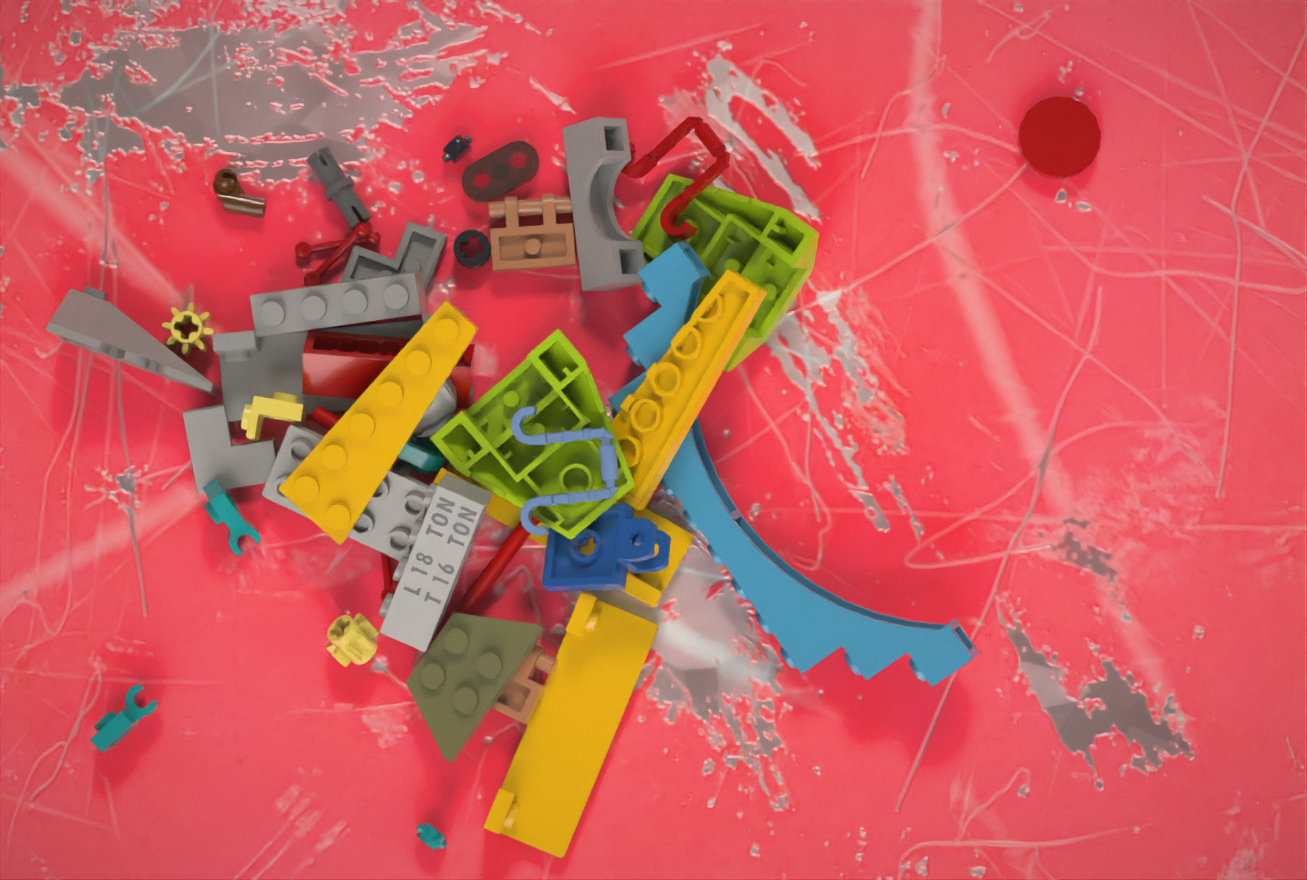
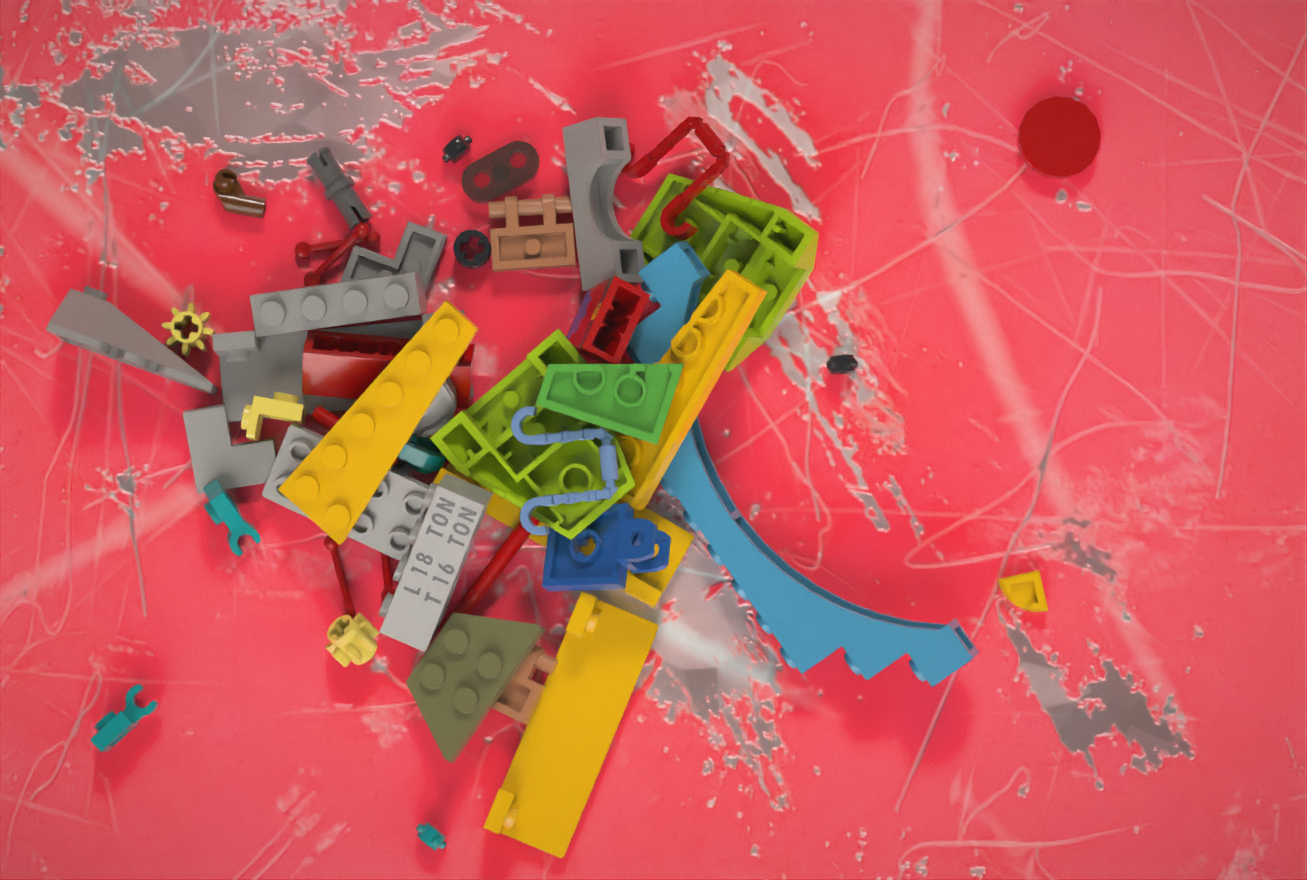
none -> red hinge [324,535,356,618]
none -> bright green wing [535,364,684,445]
none -> red torso [566,275,650,364]
none -> black piece [826,355,858,375]
none -> yellow tile [997,570,1048,612]

